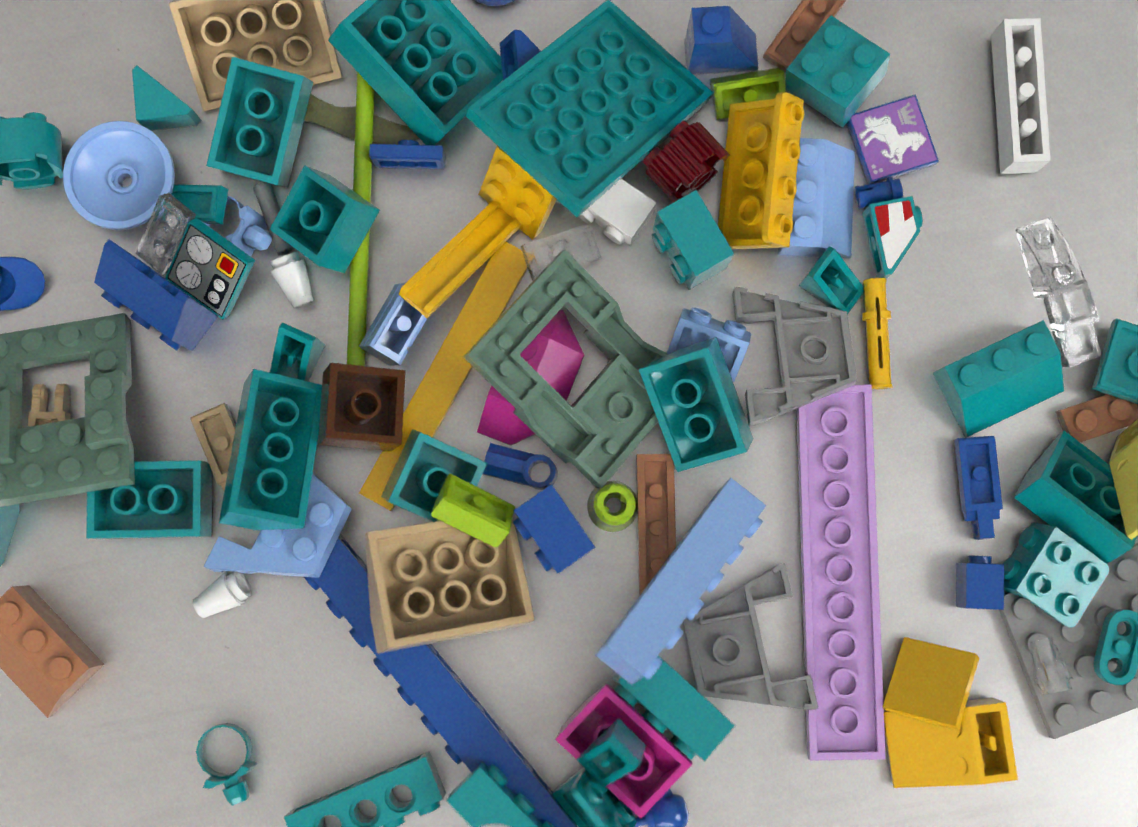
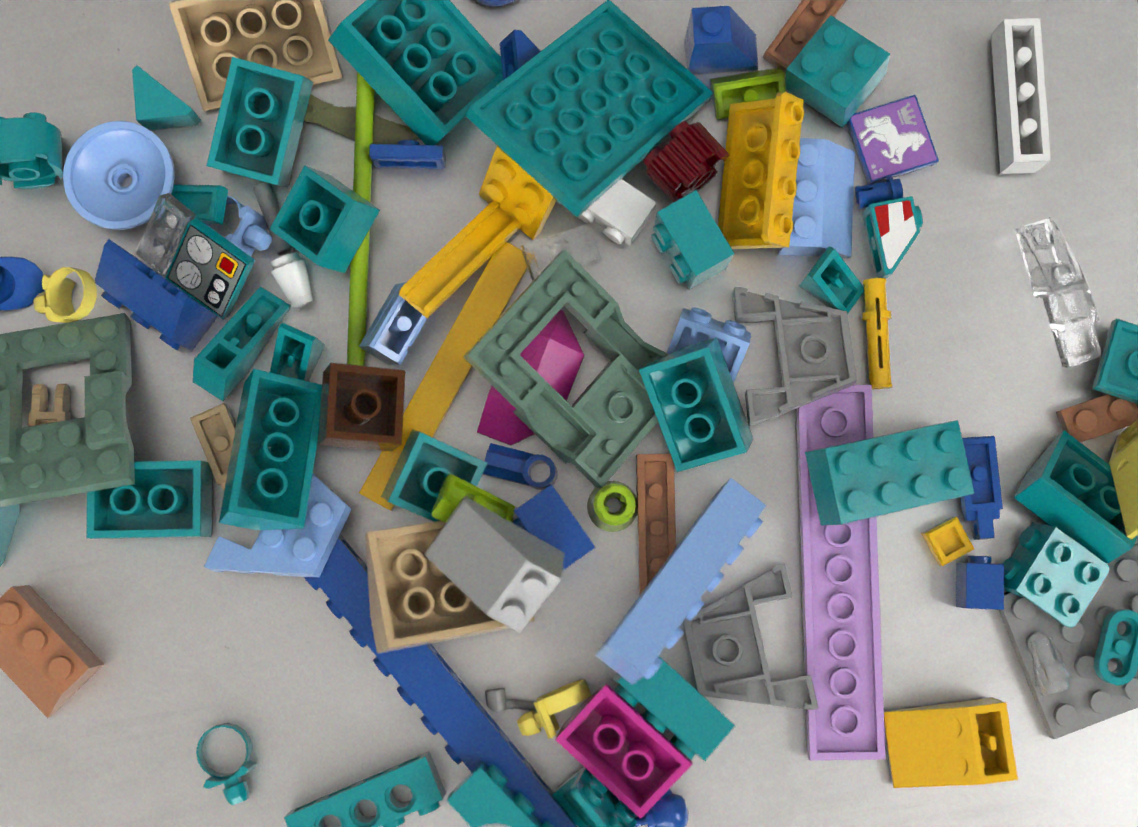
white cone [193,571,252,618] -> none
teal slope [577,718,646,787] -> none
yellow tile [883,637,979,730] -> none
teal slope [933,320,1064,438] -> none
none -> light yellow piece [33,267,97,323]
none -> teal slope [193,286,291,401]
none -> light grey slope [425,496,565,633]
none -> light grey hand [485,688,536,712]
none -> light yellow piece [517,679,592,739]
none -> teal brick [805,420,974,526]
none -> yellow tile [921,516,974,566]

